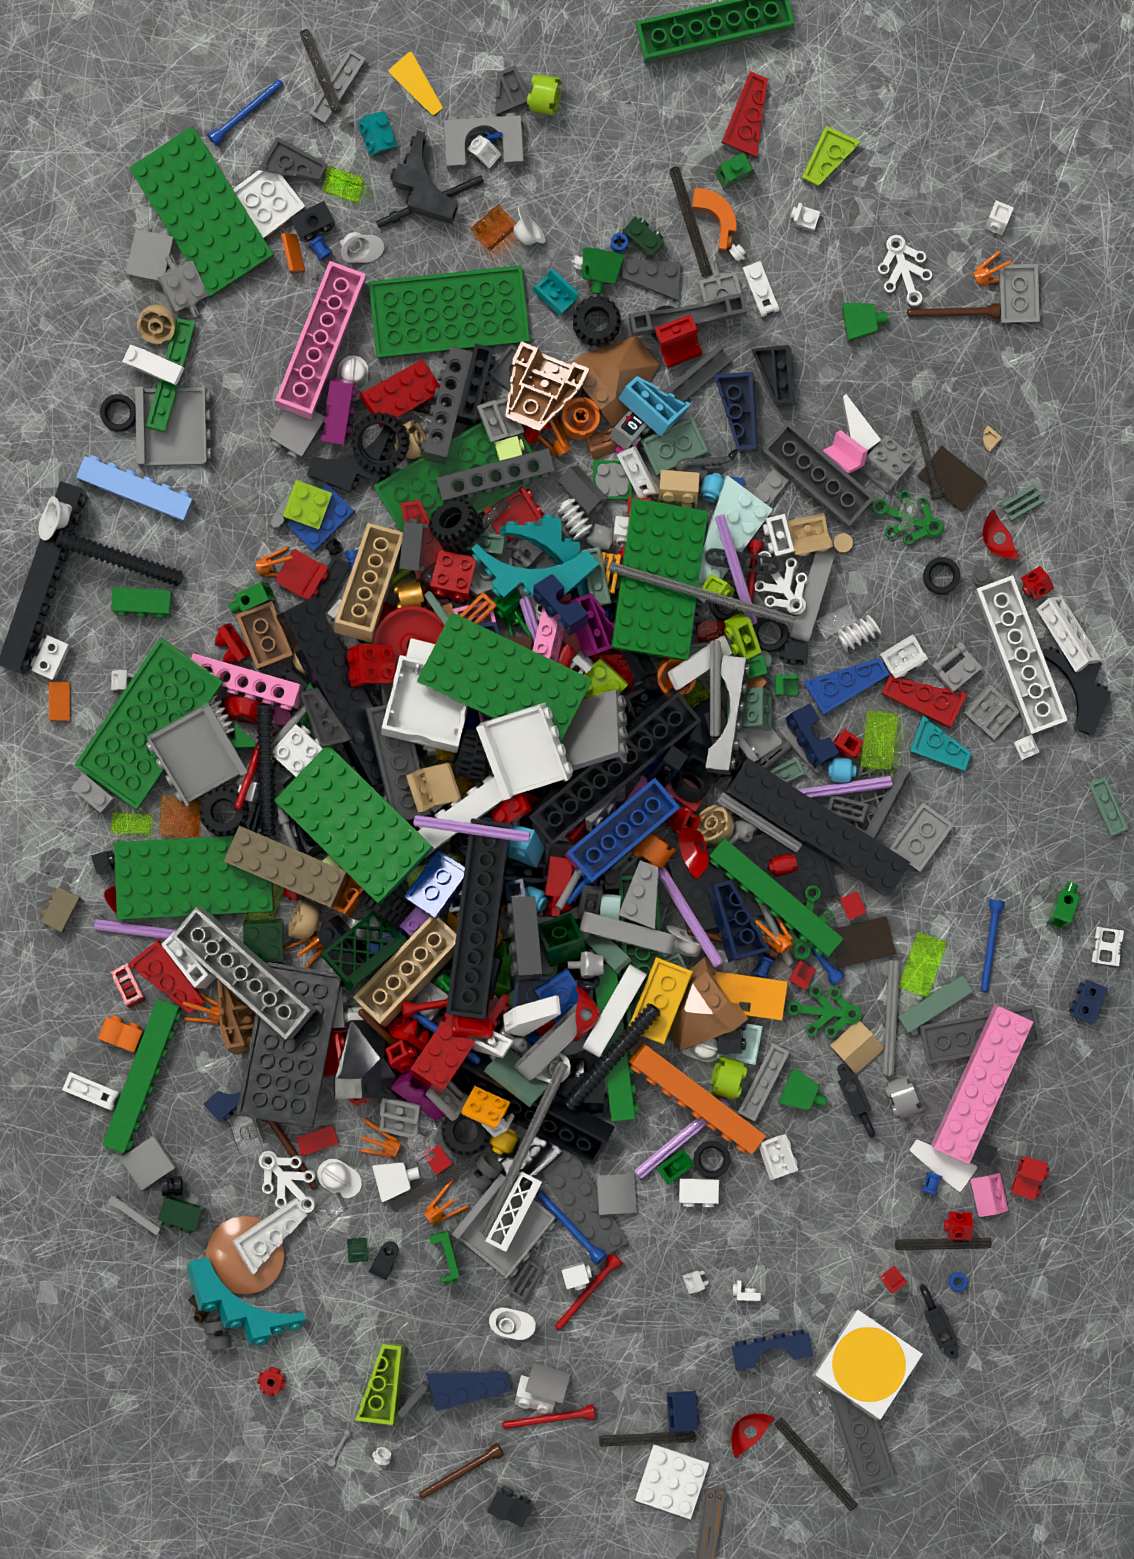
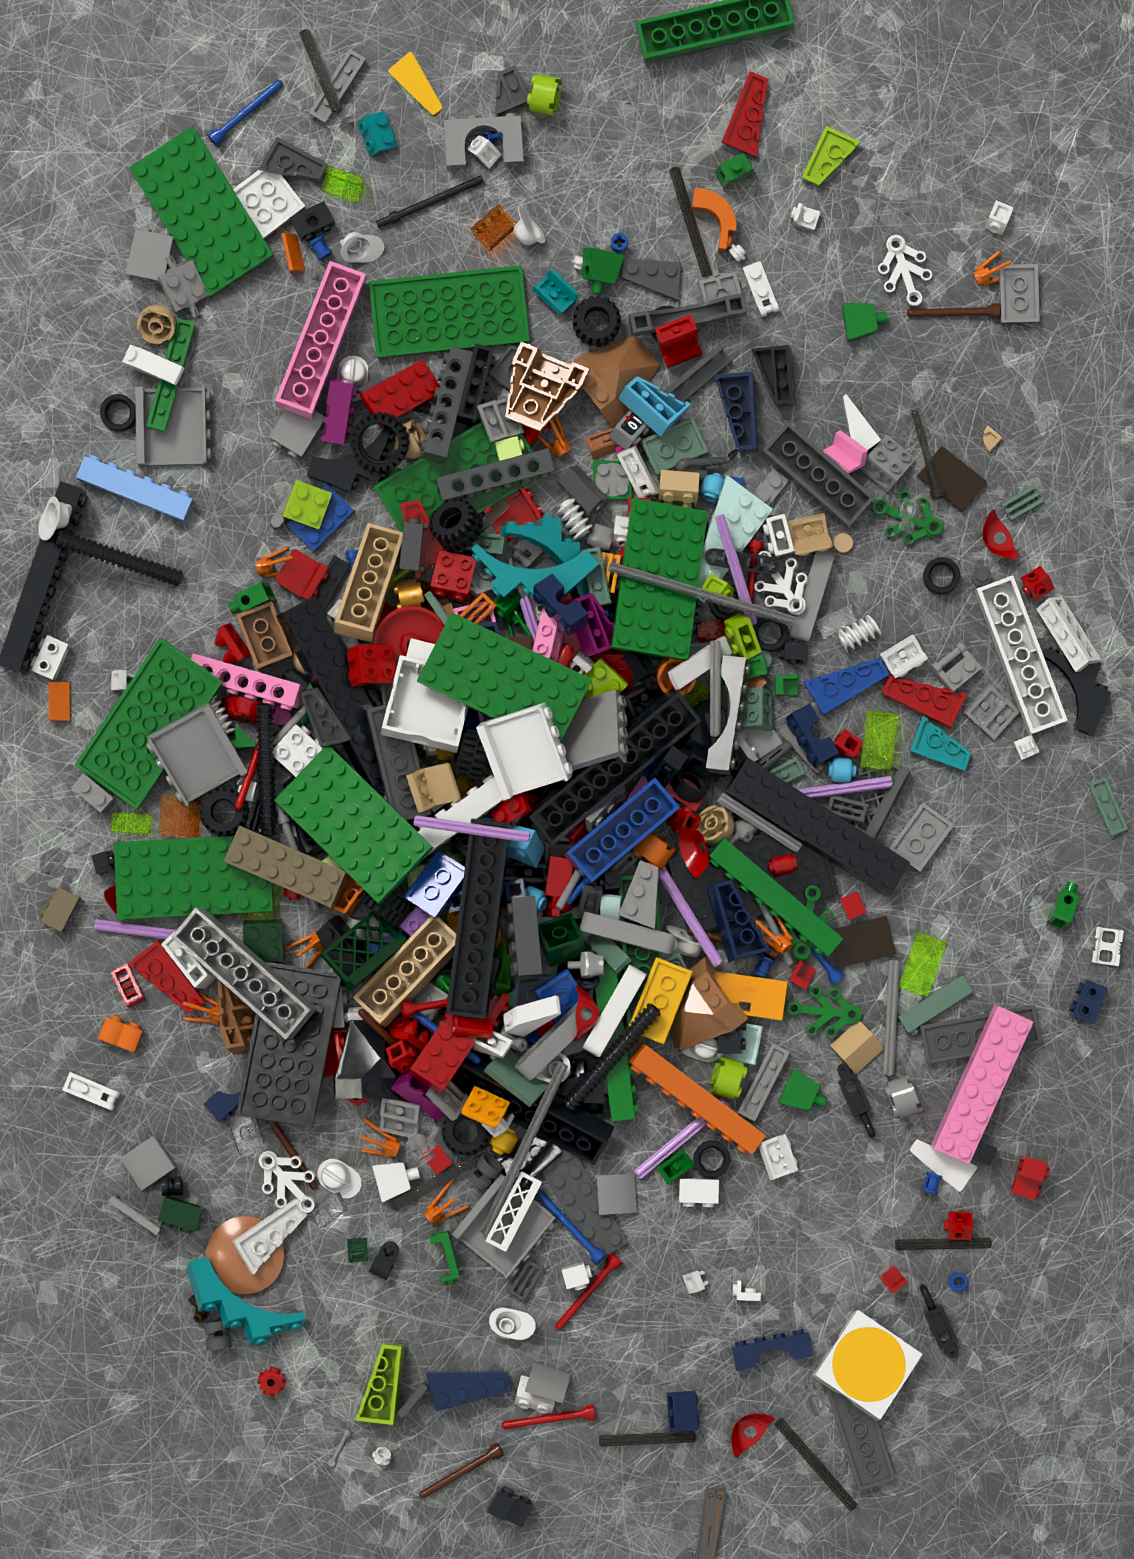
green brick [102,999,182,1153] -> none
green brick [111,587,172,619] -> none
tan cylinder [287,900,322,940] -> none
red tile [296,1125,339,1156] -> none
black hinge [325,538,342,556] -> none
black arch [390,130,459,224] -> none
orange brick [560,397,600,441] -> none
dark green brick [622,217,664,260] -> none
white plate [635,1444,709,1519] -> none
bright pink panel [971,1173,1008,1217] -> none
blue piece [981,899,1005,992] -> none

